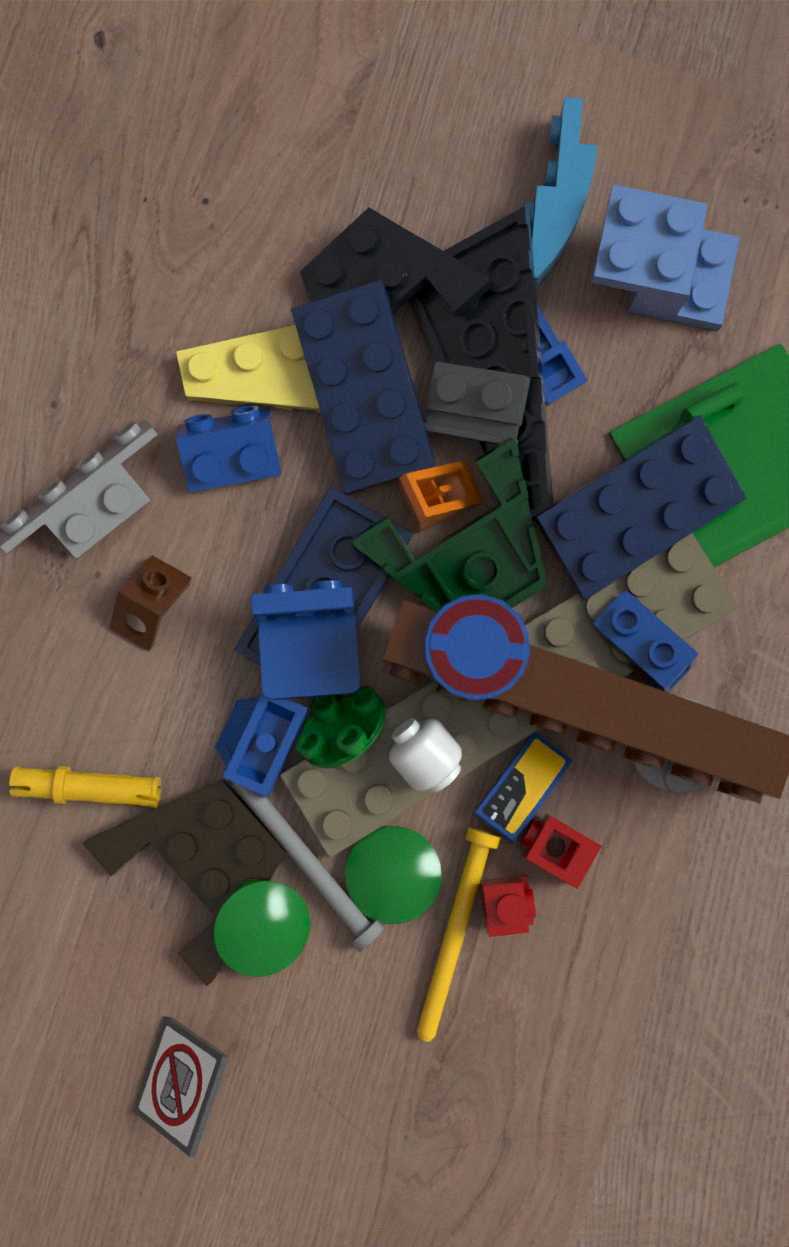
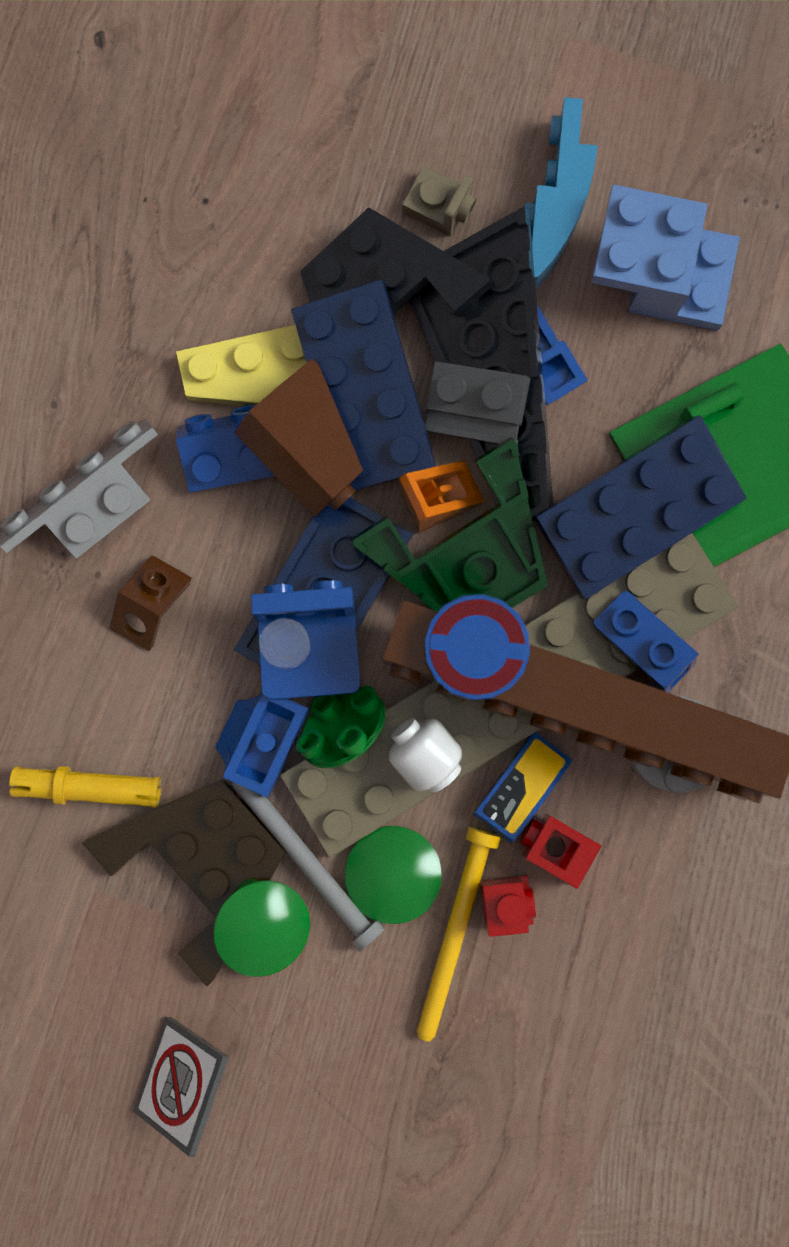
none -> reddish brown slope [234,358,363,517]
none -> clear tile [259,618,310,669]
none -> dark tan bracket [402,165,477,236]

